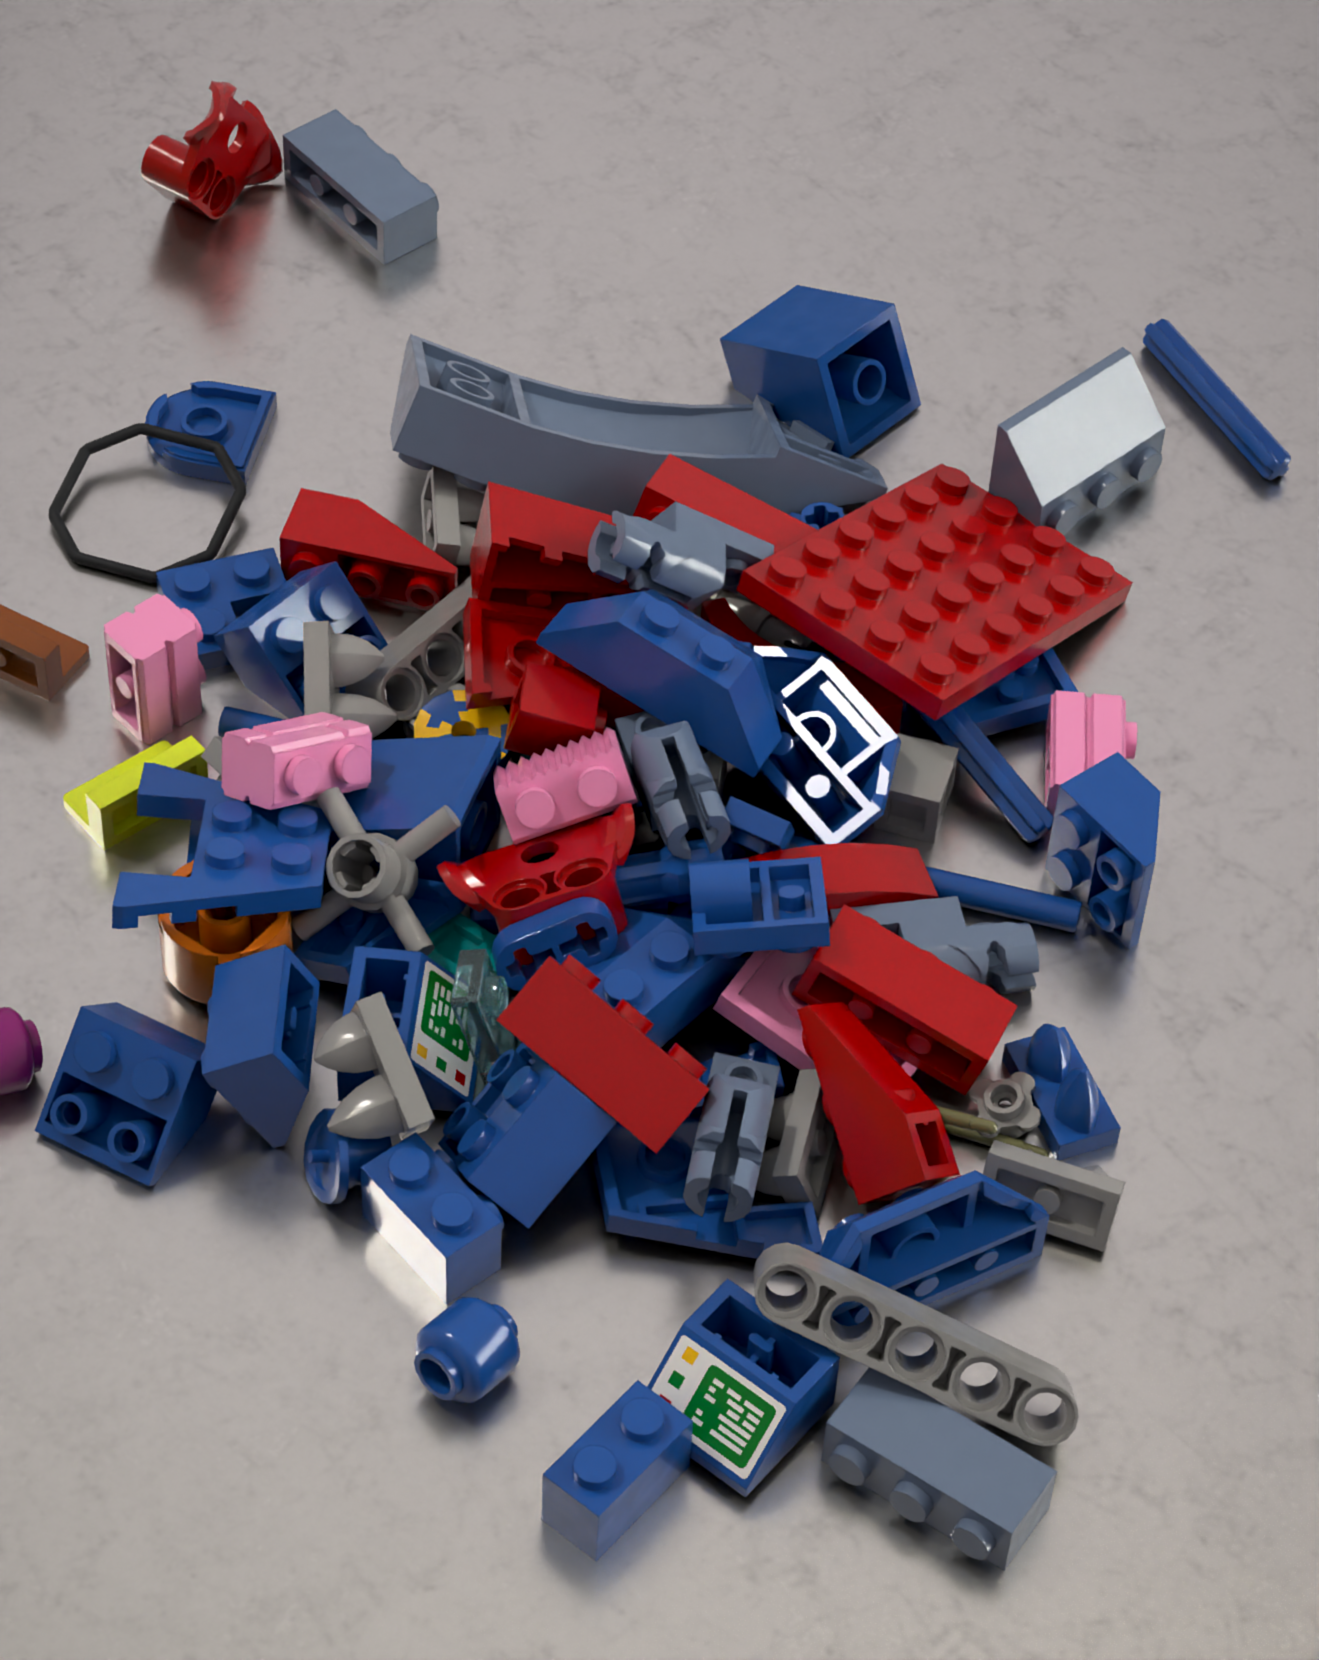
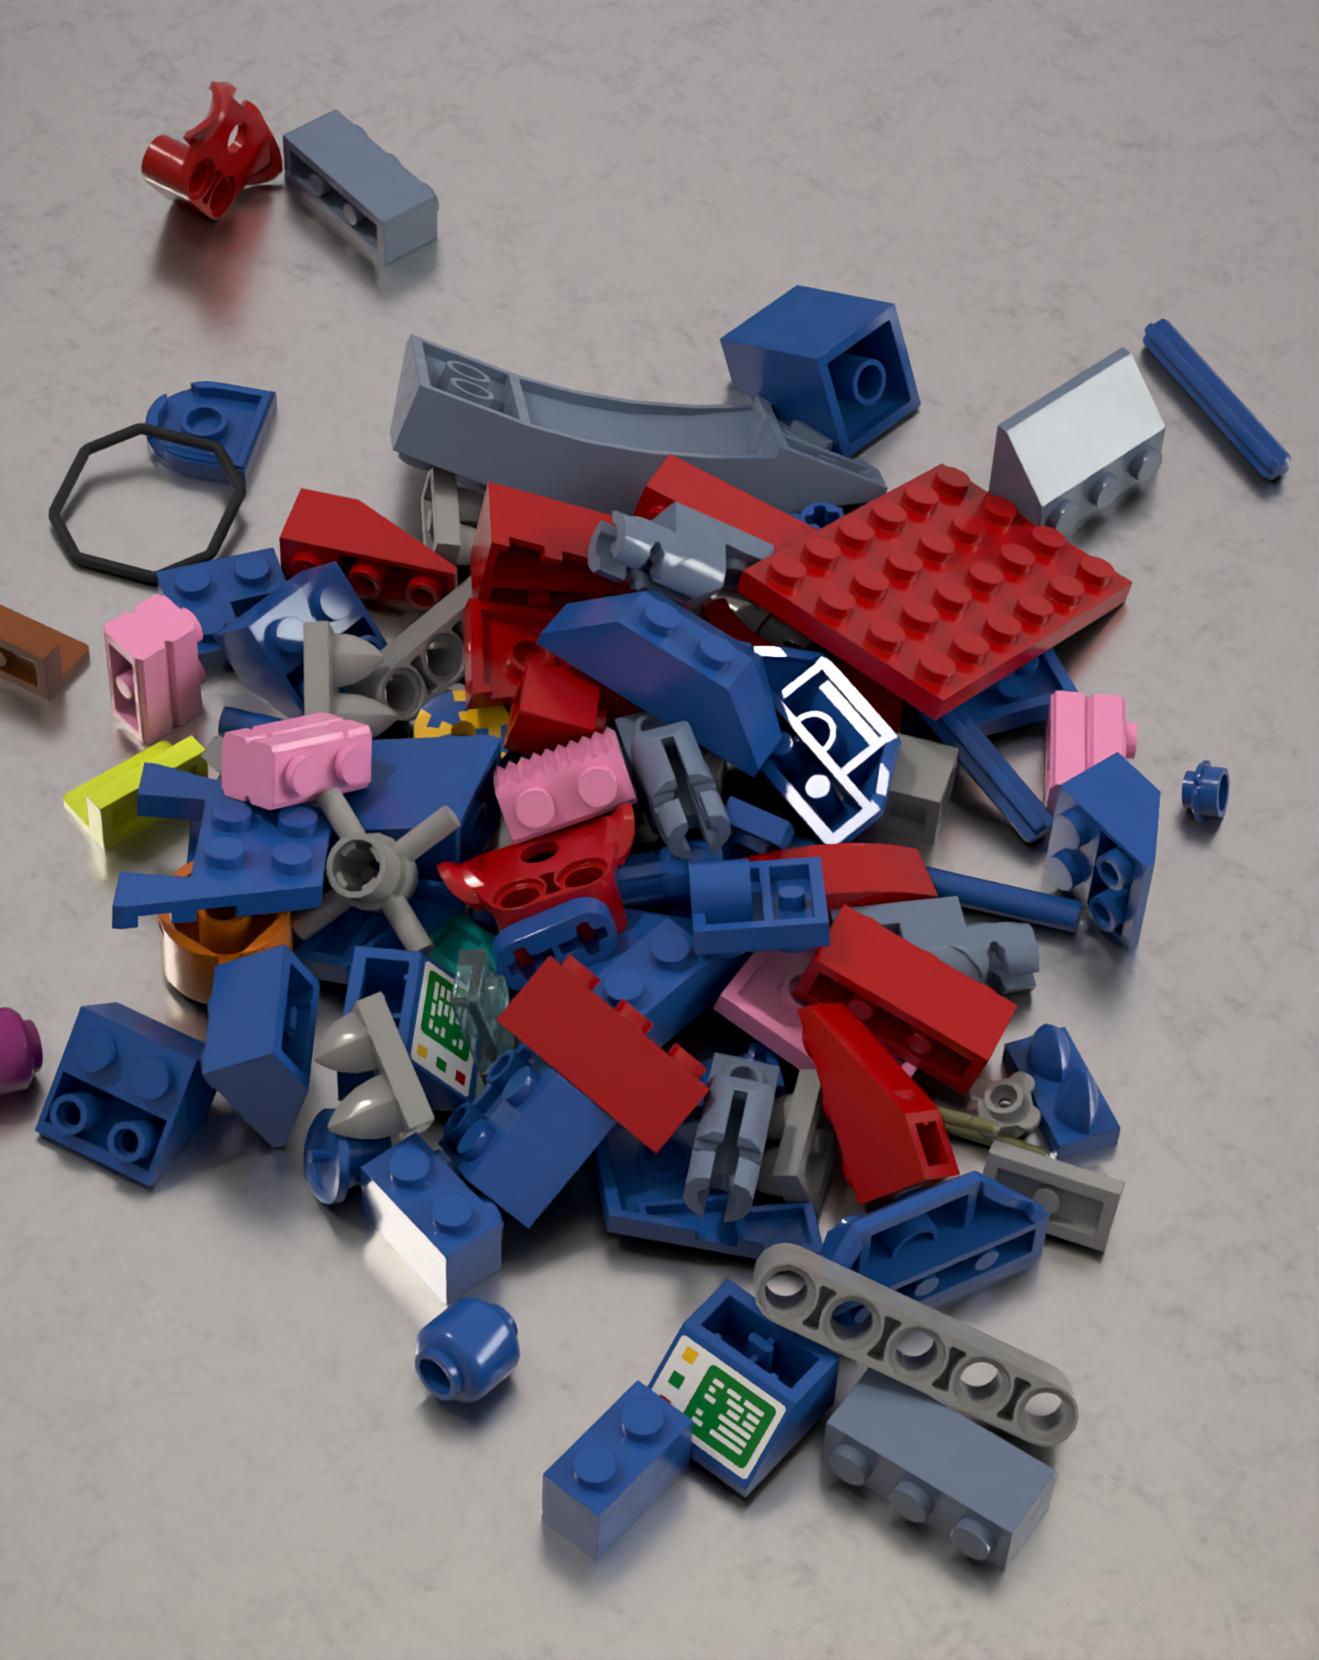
none -> blue plate [1182,760,1230,822]

